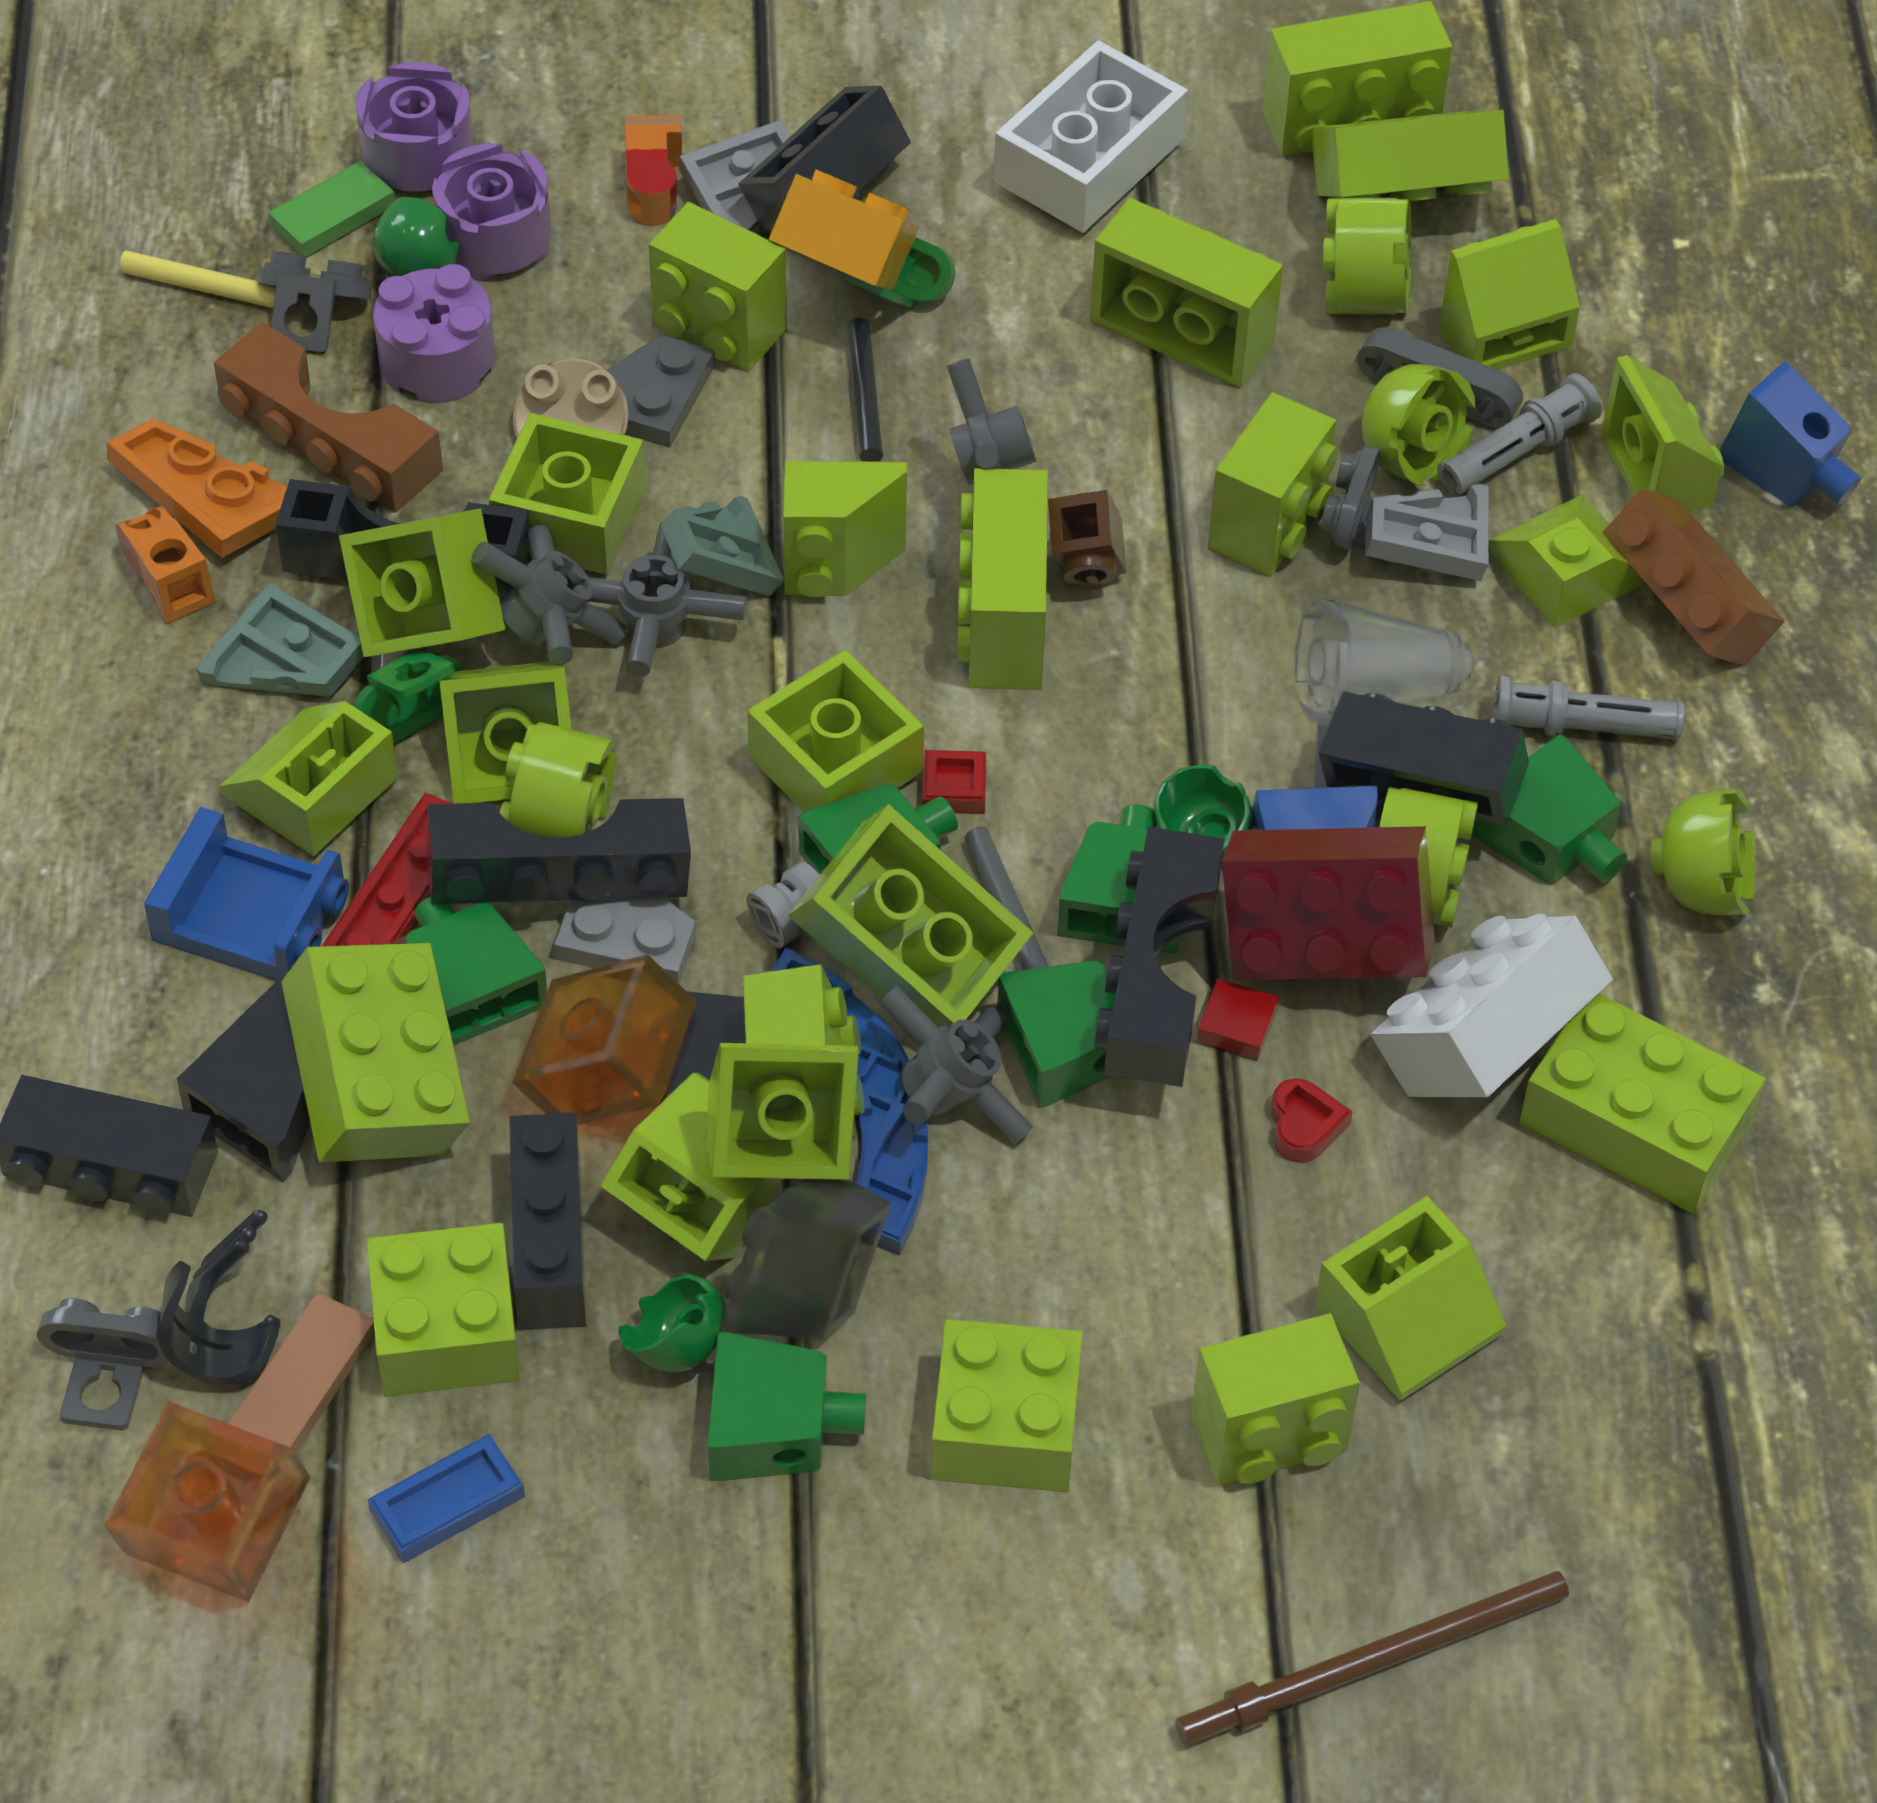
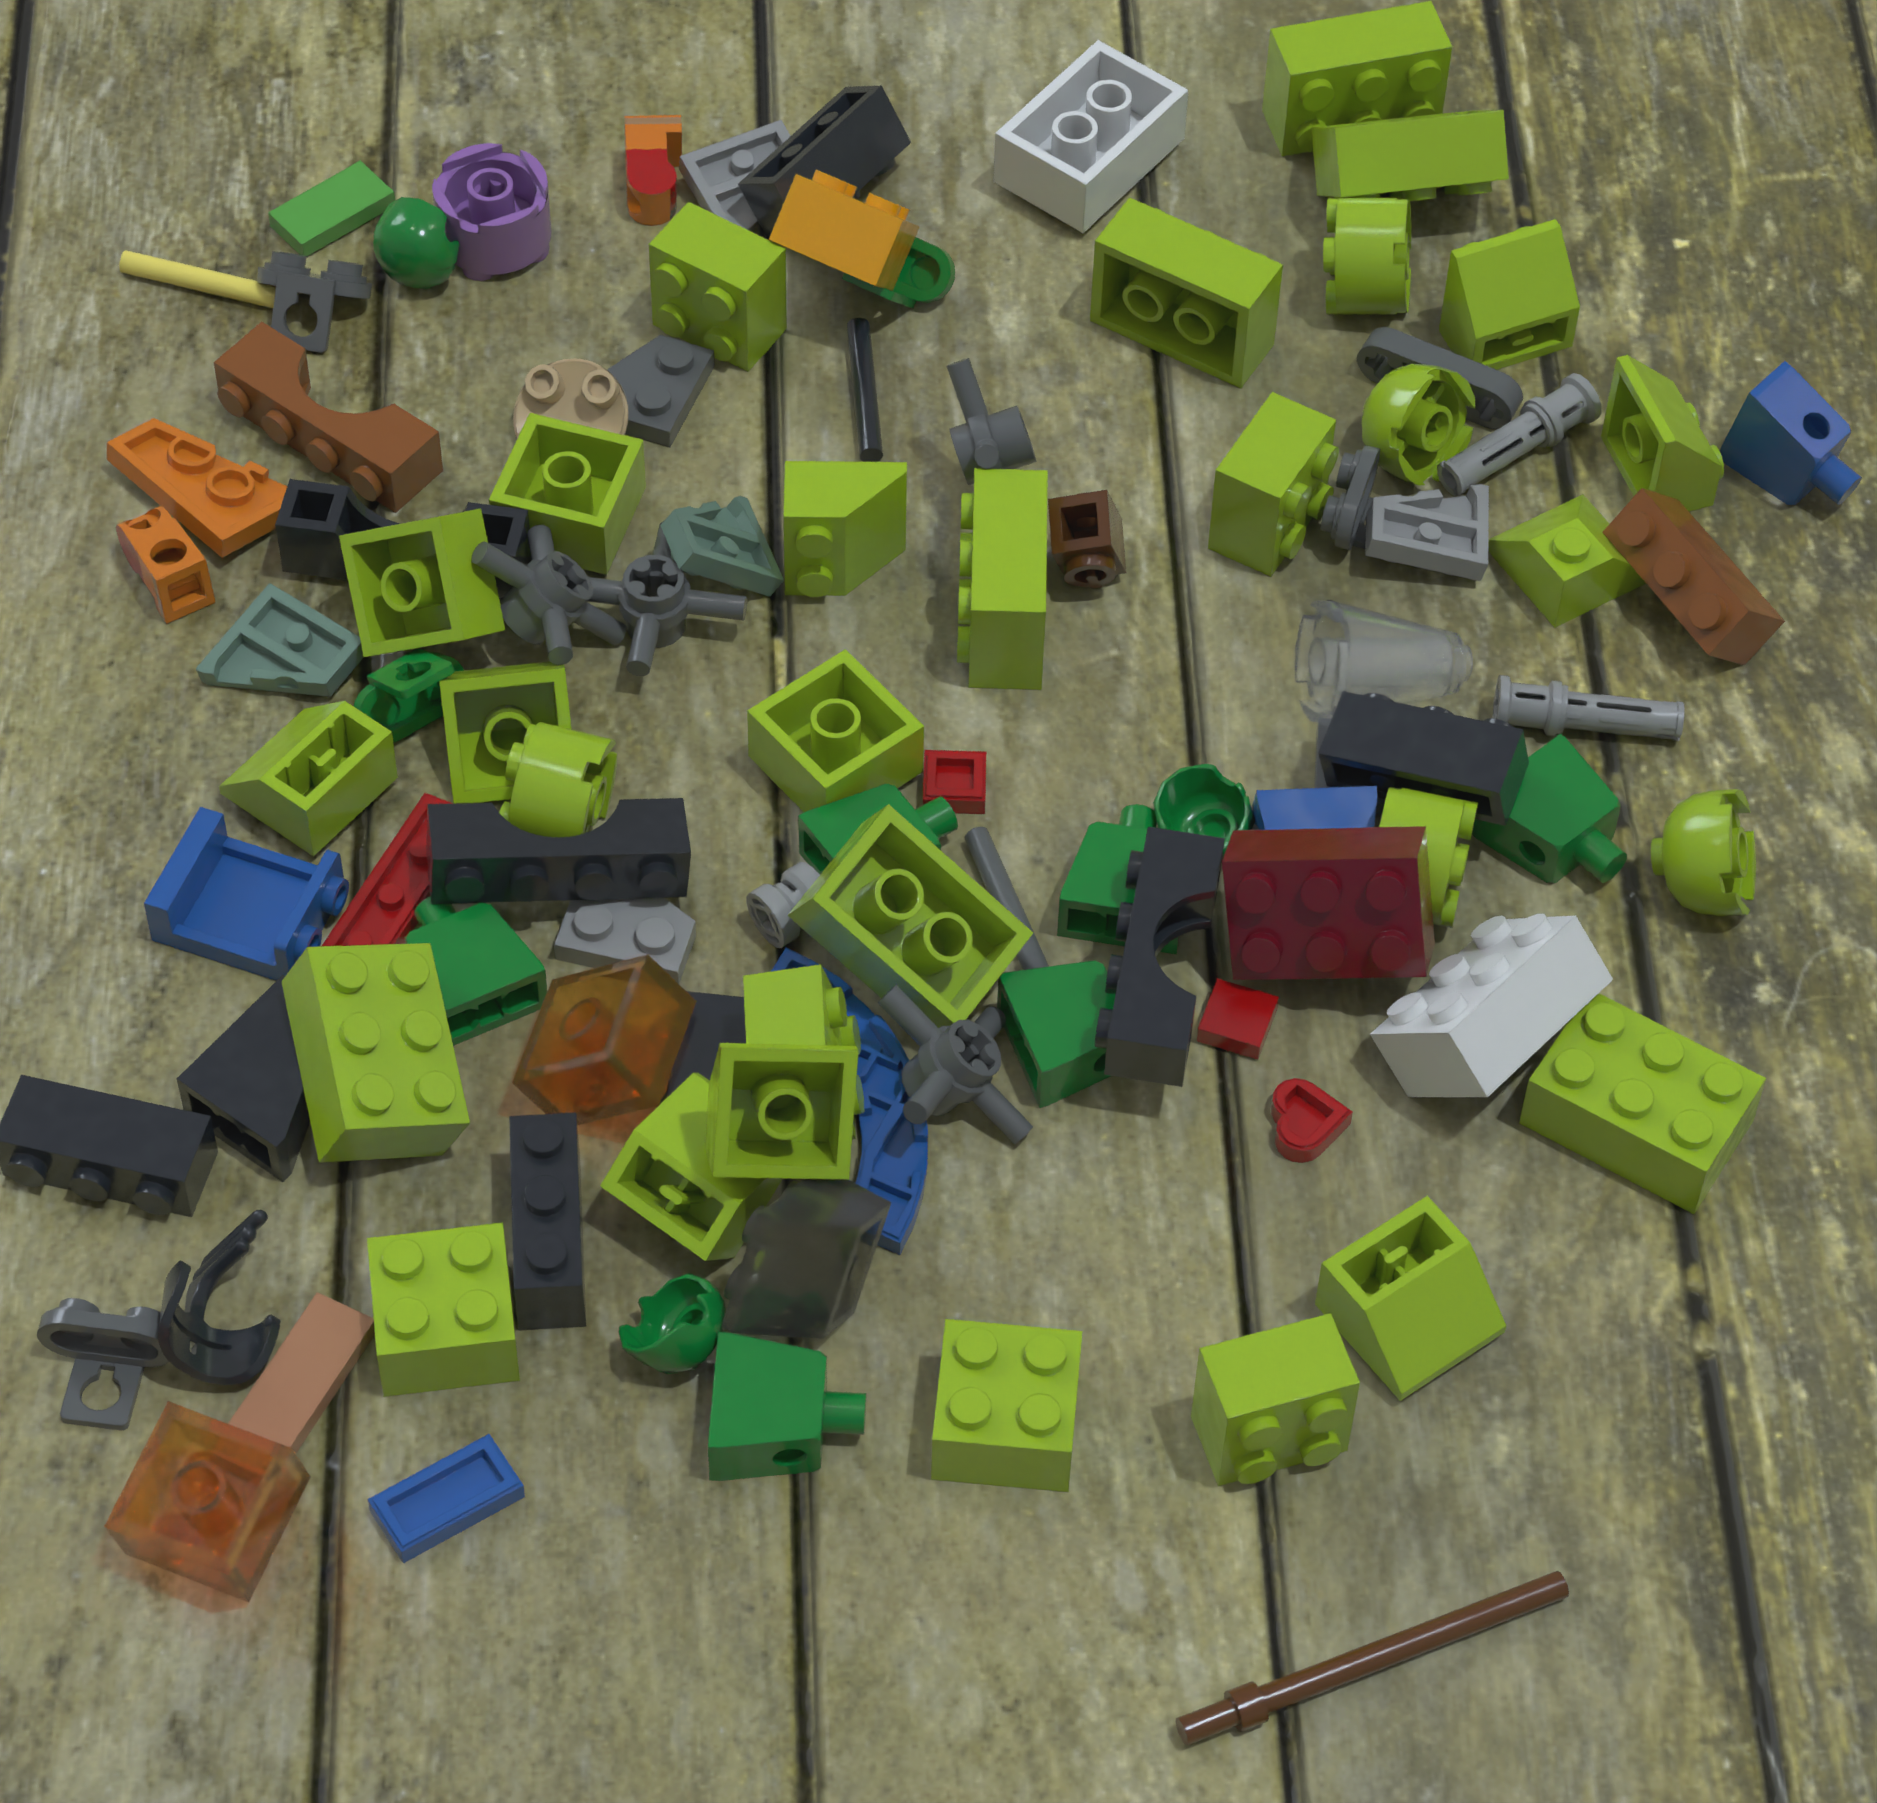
medium lavender brick [355,62,474,192] -> none
medium lavender brick [373,264,496,403] -> none

